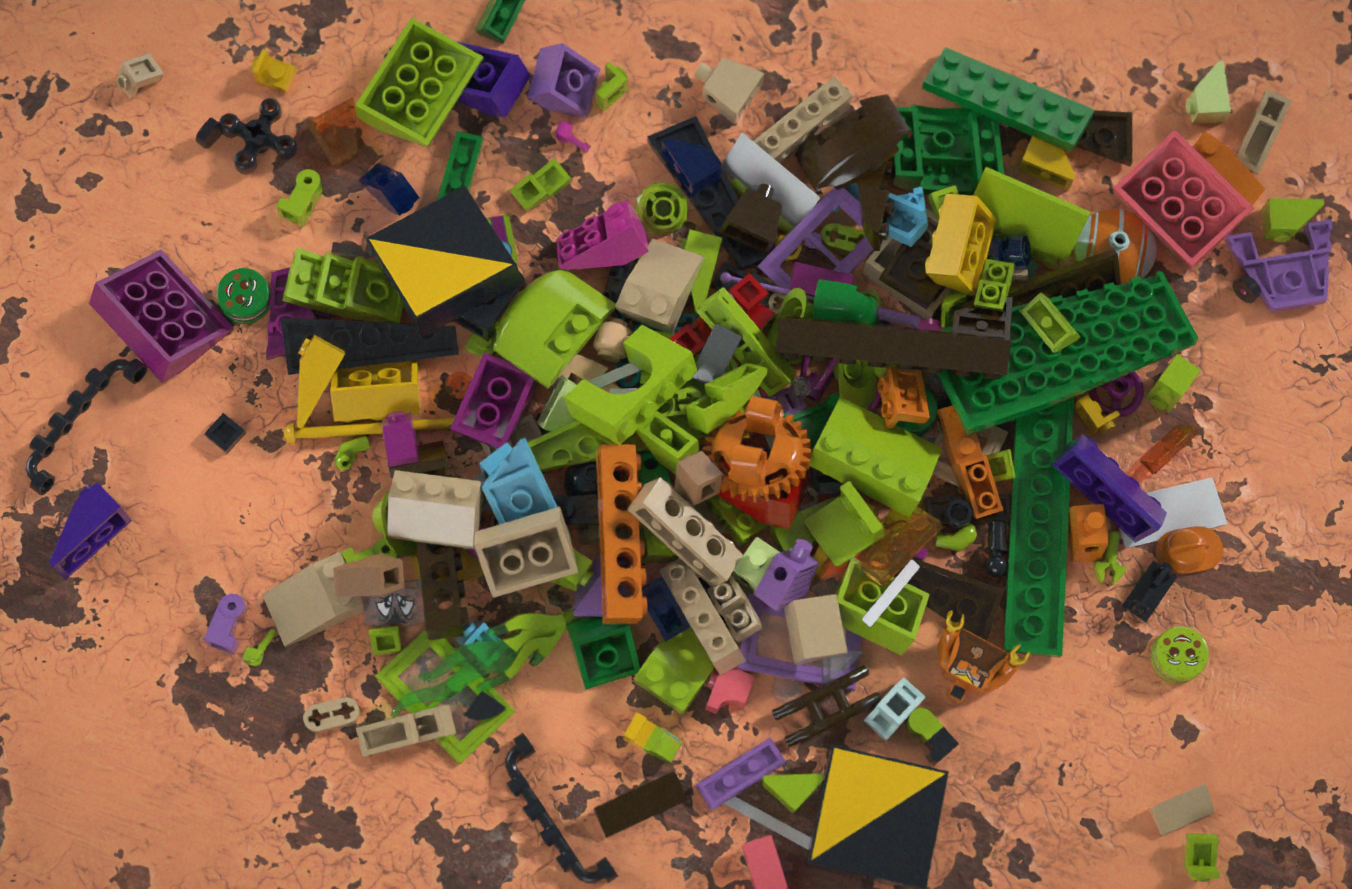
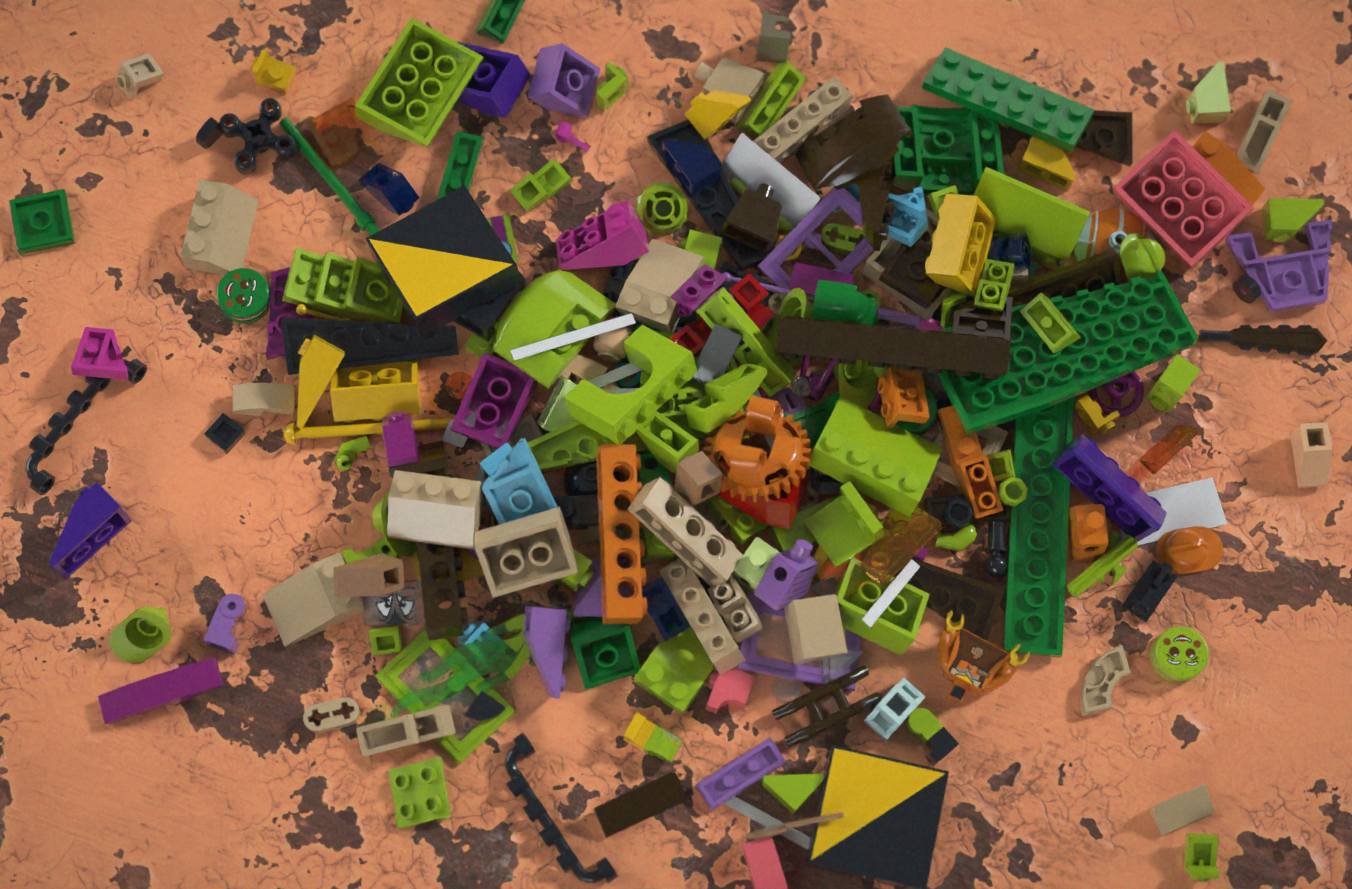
magenta slope [89,250,234,383] -> none
lime hand [243,629,277,666] -> none
lime leg [276,169,322,227] -> none
clear smoke bracket [331,231,373,261] -> none
none -> green tile [9,189,76,255]
none -> dark pink wing [71,327,128,380]
none -> magenta slope [98,657,224,725]
none -> lime piece [109,606,171,663]
none -> tan slope [180,179,259,275]
none -> tan slope [232,383,294,416]
none -> green bar [279,117,380,236]
none -> yellow hinge [296,304,353,321]
none -> lime hinge [388,756,452,829]
none -> white sticker [442,420,468,448]
none -> white sticker [510,313,636,360]
none -> medium lavender slope [523,606,570,699]
none -> magenta hinge [671,264,727,317]
none -> yellow slope [685,90,751,139]
none -> lime slope [736,61,806,139]
none -> medium nougat piece [746,812,844,840]
none -> dark tan hinge [756,11,791,63]
none -> lime tile [998,477,1028,507]
none -> lime axle [1066,535,1138,598]
none -> tan tile [1080,645,1131,717]
none -> lime piece [1119,233,1165,282]
none -> dark brown sword [1199,325,1328,356]
none -> light nougat slope [1290,422,1332,488]

